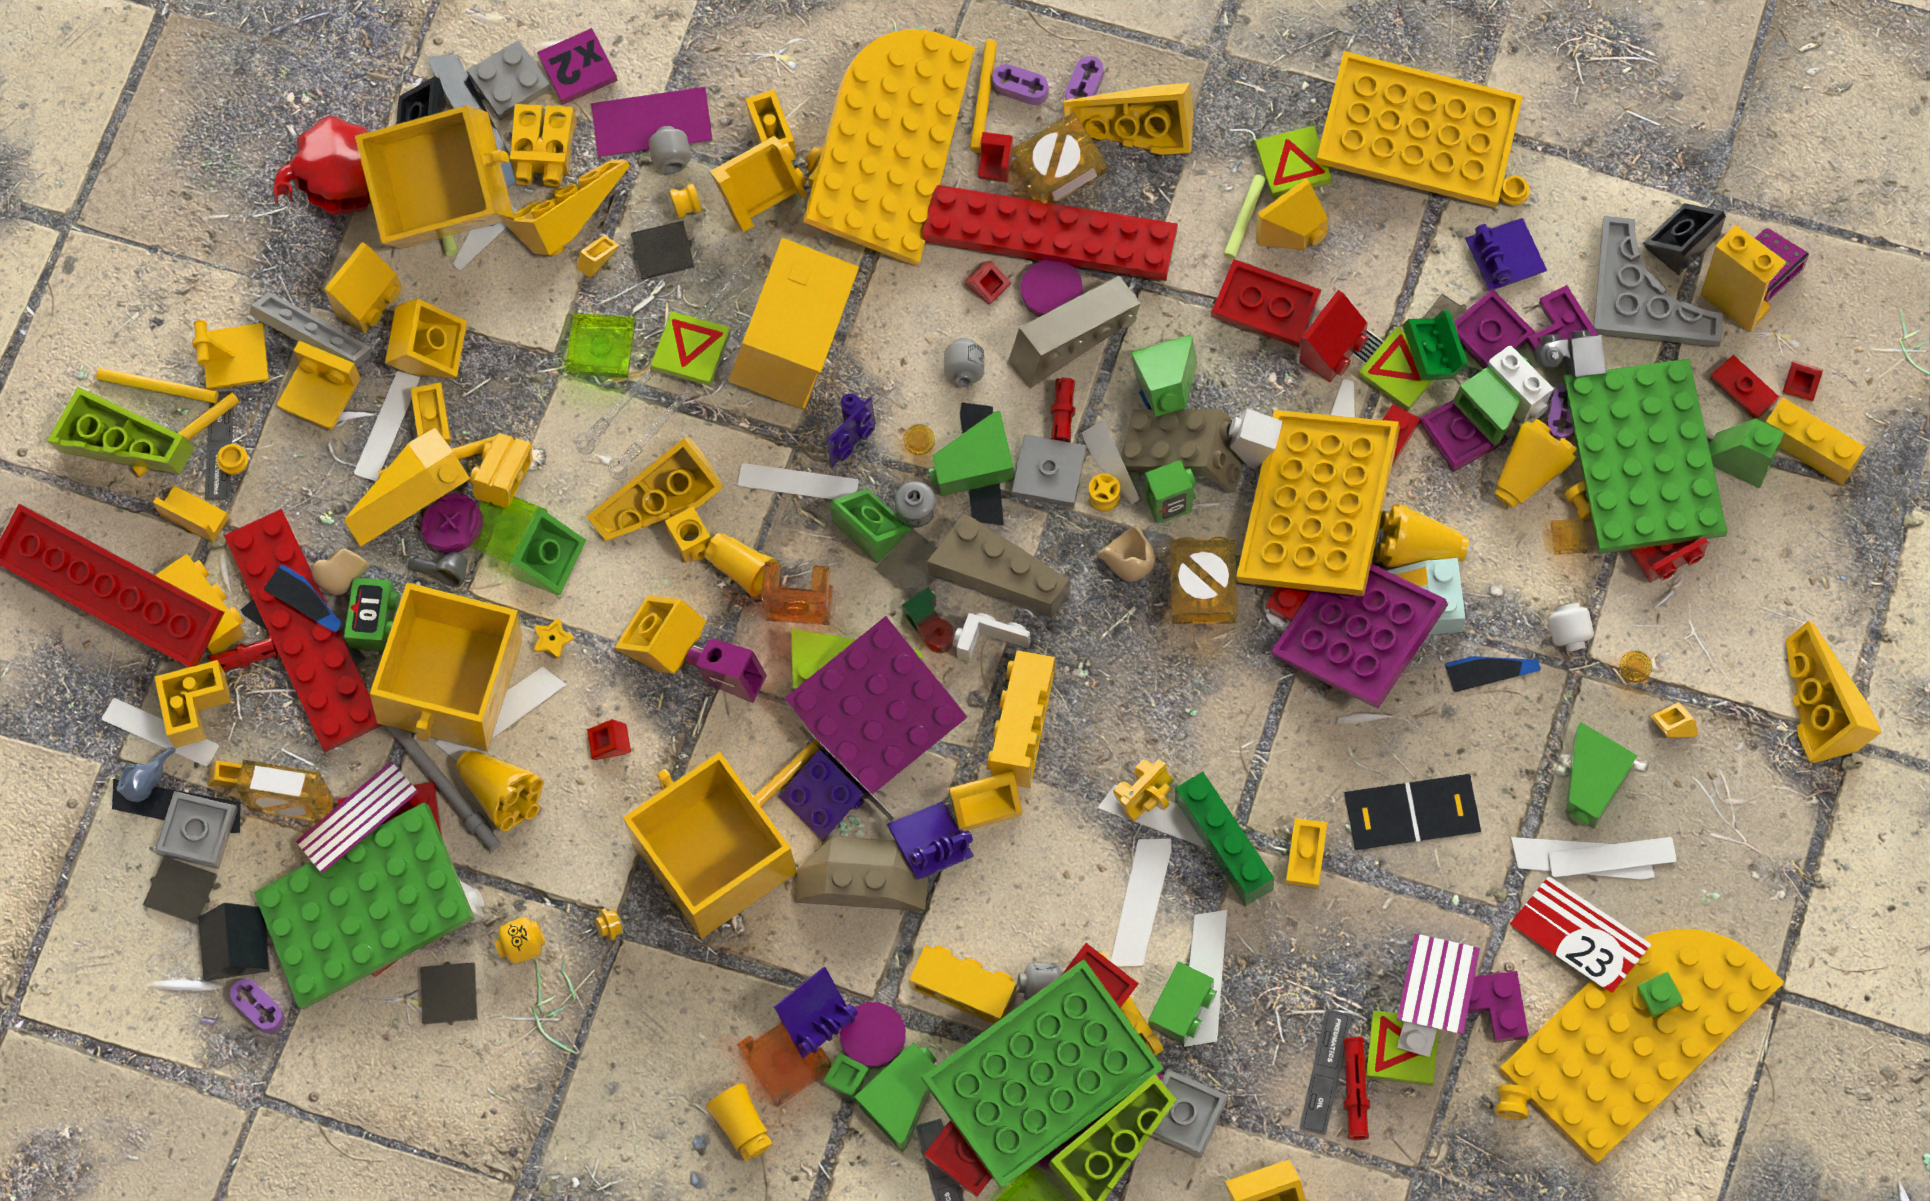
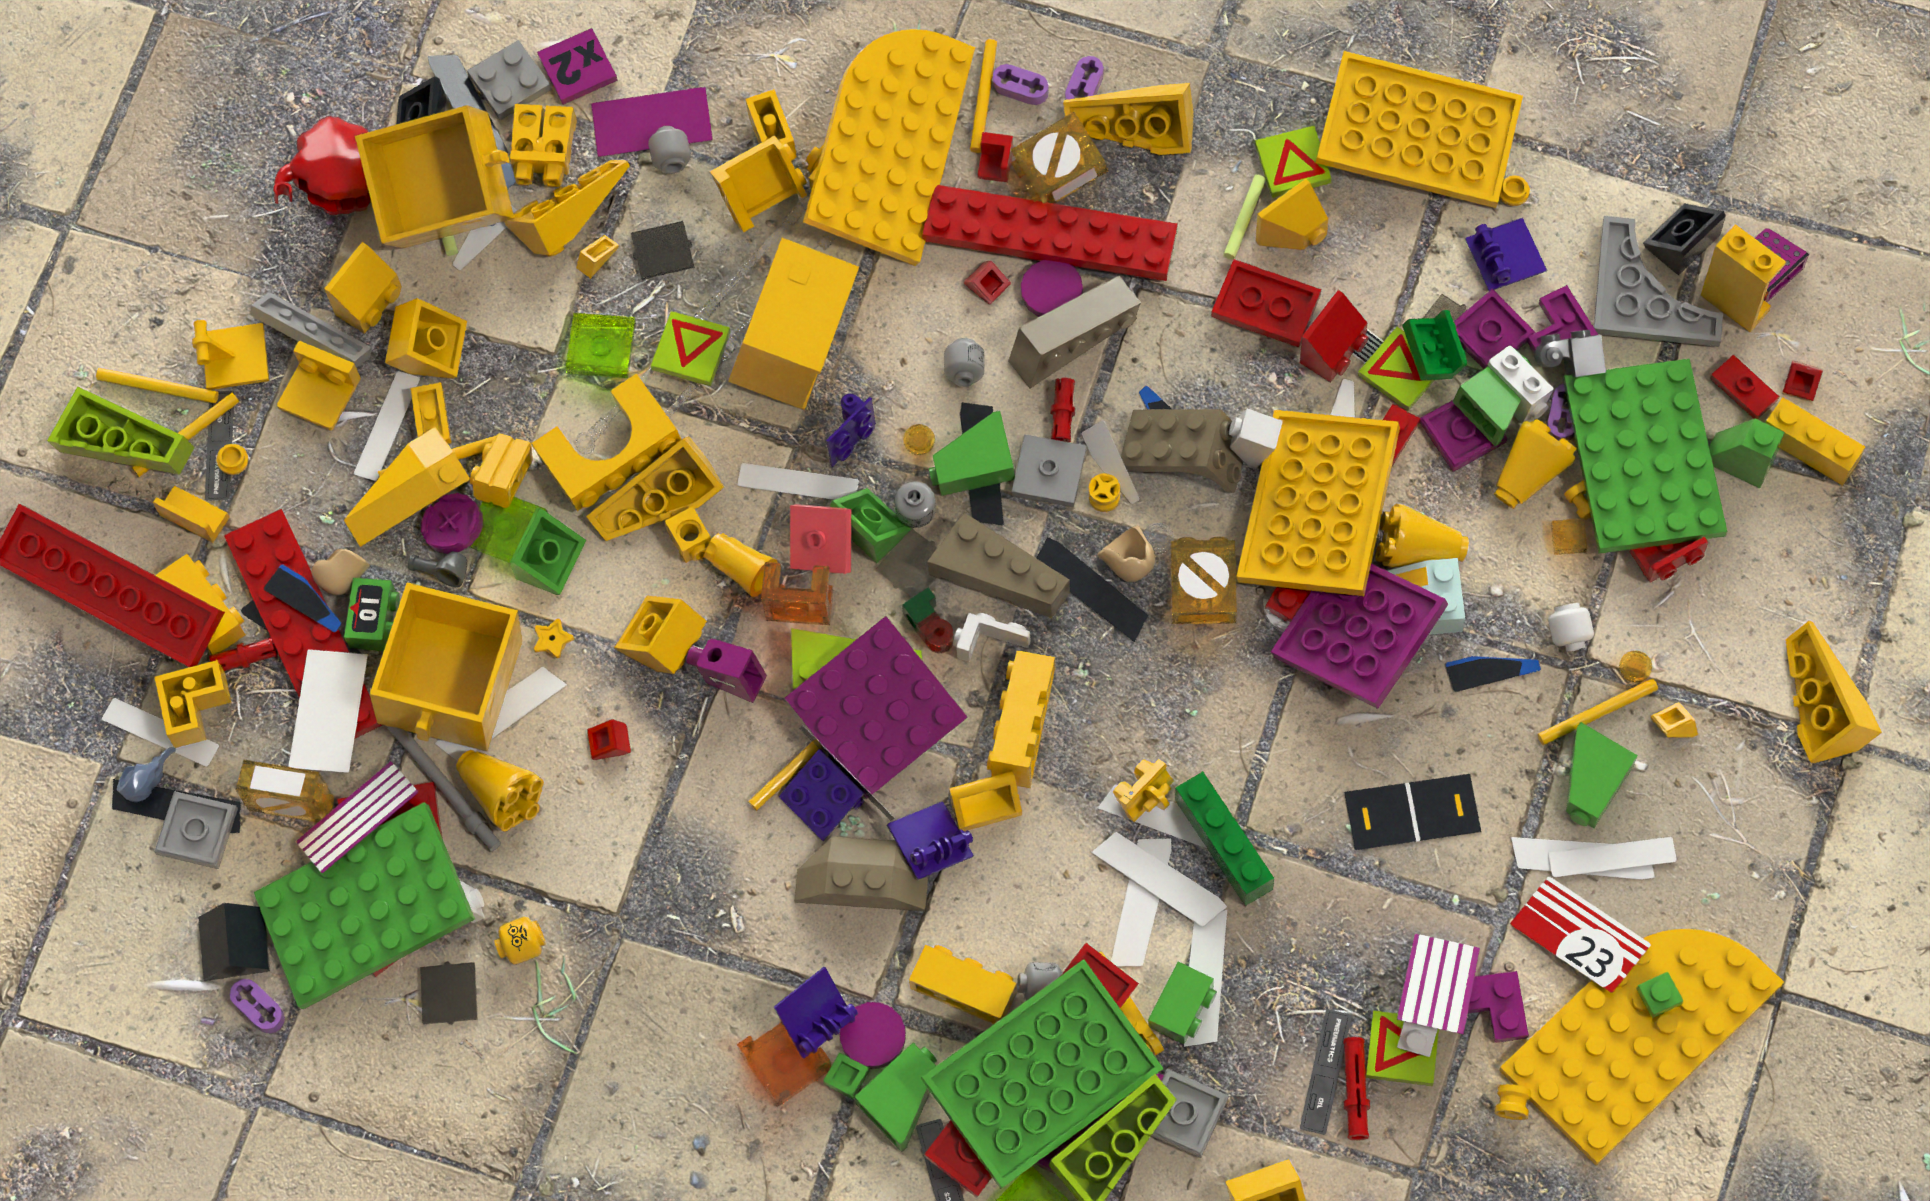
clear smoke piece [143,856,218,924] -> none
yellow piece [208,760,255,787] -> none
yellow plate [595,908,622,941] -> none
yellow piece [623,752,797,940] -> none
yellow wheel [669,183,702,220] -> none
yellow plant [705,1083,773,1162] -> none
slope [1131,335,1197,417] -> none
bright green brick [1145,460,1196,525] -> none
yellow plate [1286,818,1327,889] -> none
none -> white sticker [288,650,368,773]
none -> yellow arch [531,374,682,512]
none -> coral plate [790,504,851,574]
none -> black sticker [1036,537,1148,642]
none -> white sticker [1091,832,1227,927]
none -> yellow bar [1537,678,1658,745]

